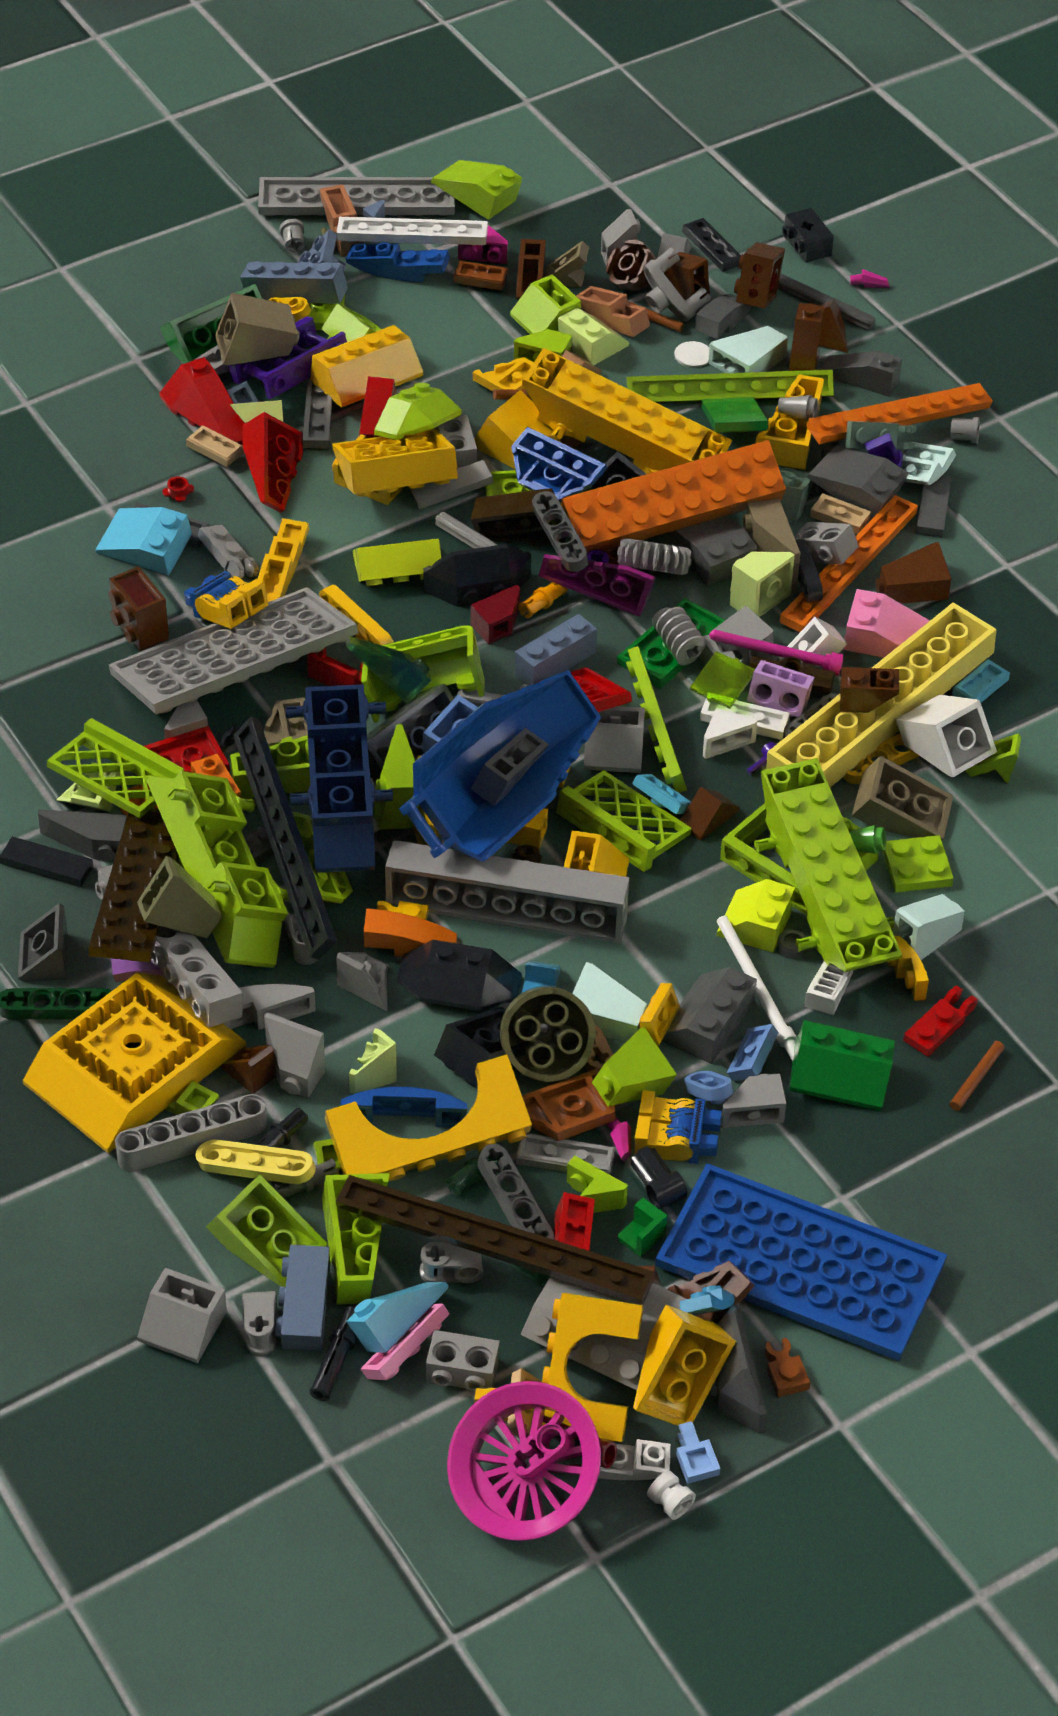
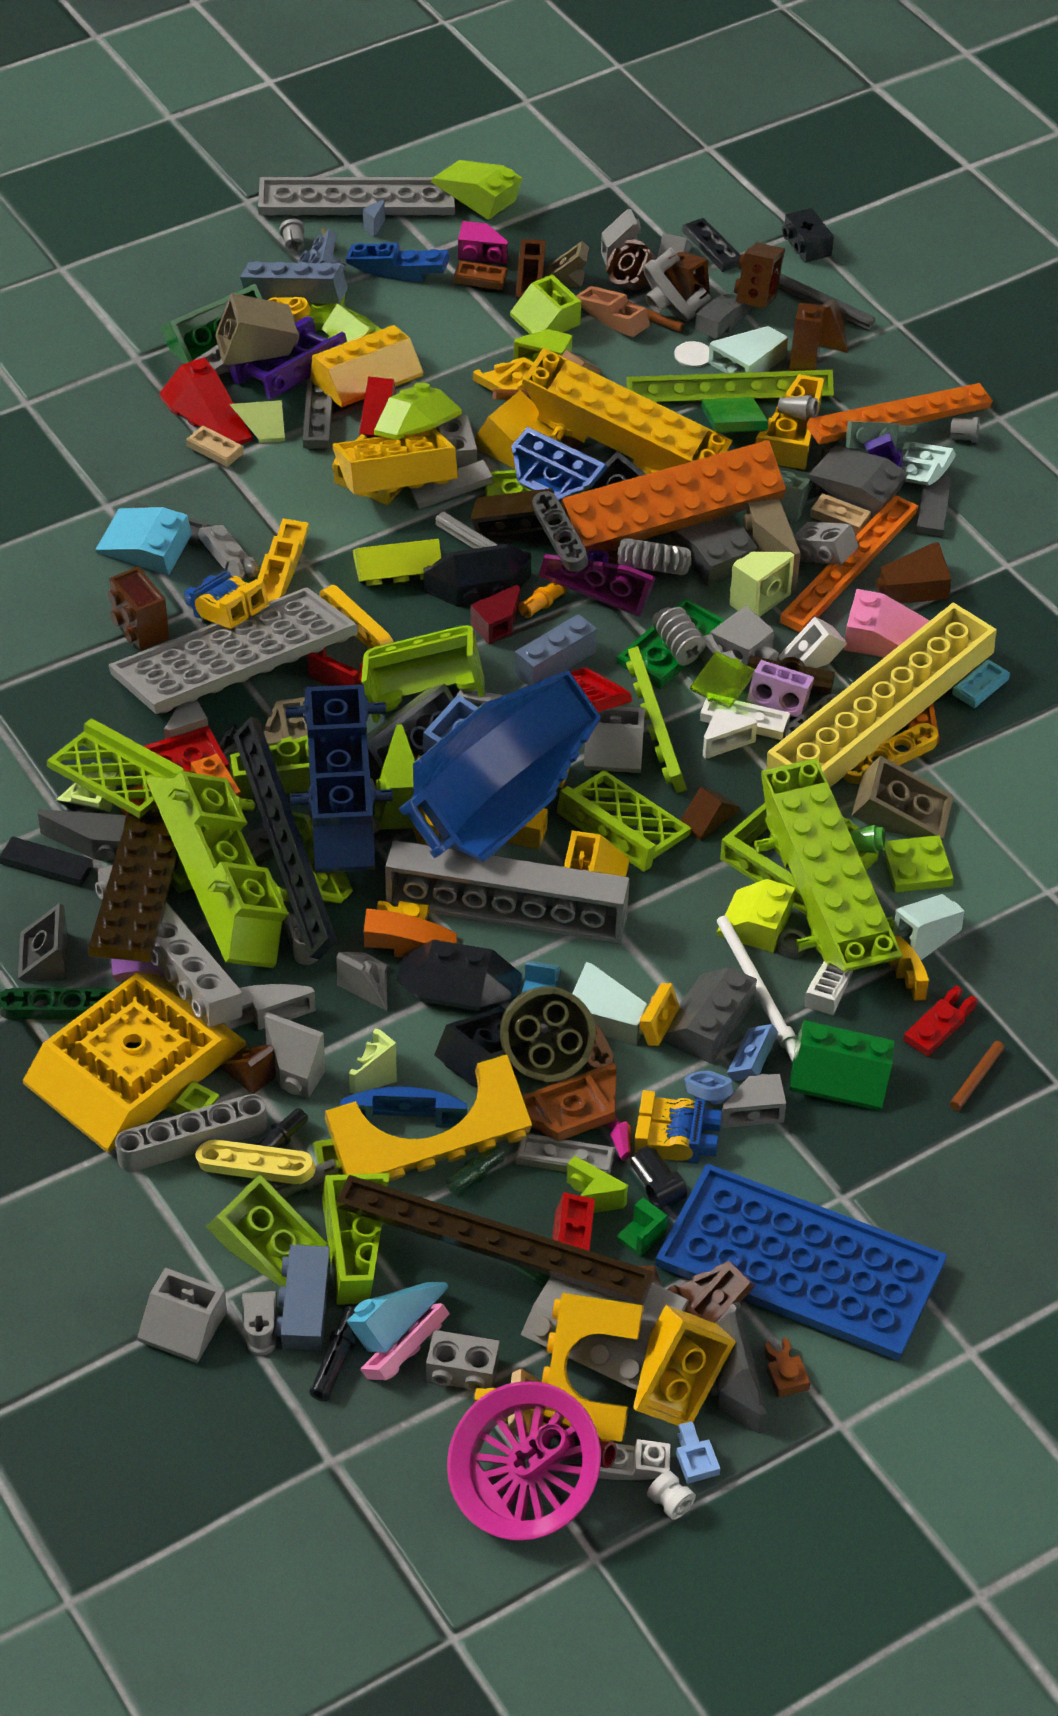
olive slope [137,856,222,938] -> none
red plate [162,476,194,502] -> none
sand blue slope [227,381,259,404] -> none
red wedge [243,412,303,513] -> none
nougat slope [319,184,364,257] -> none
white plate [337,217,488,245] -> none
clear green slope [346,636,432,704] -> none
light grey piece [419,1241,483,1283] -> none
dark grey slope [471,728,549,806] -> none
dark grey beam [477,1144,554,1240] -> none
dark brown plate [512,844,542,863] -> none
yellowish green slope [558,308,629,365] -> none
lime slope [592,1027,677,1107] -> none
medium azure plate [632,774,691,814] -> none
dark azure slope [679,1285,735,1316] -> none
dark pink piece [709,630,843,676] -> none
dark purple hand [746,742,776,775] -> none
black beam [796,539,823,603] -> none
dark grey slope [819,351,902,397] -> none
reddish brown slope [839,667,899,713] -> none
dark pink bar [850,269,890,288] -> none
white slope [896,695,997,777] -> none
lime slope [966,733,1021,783] -> none

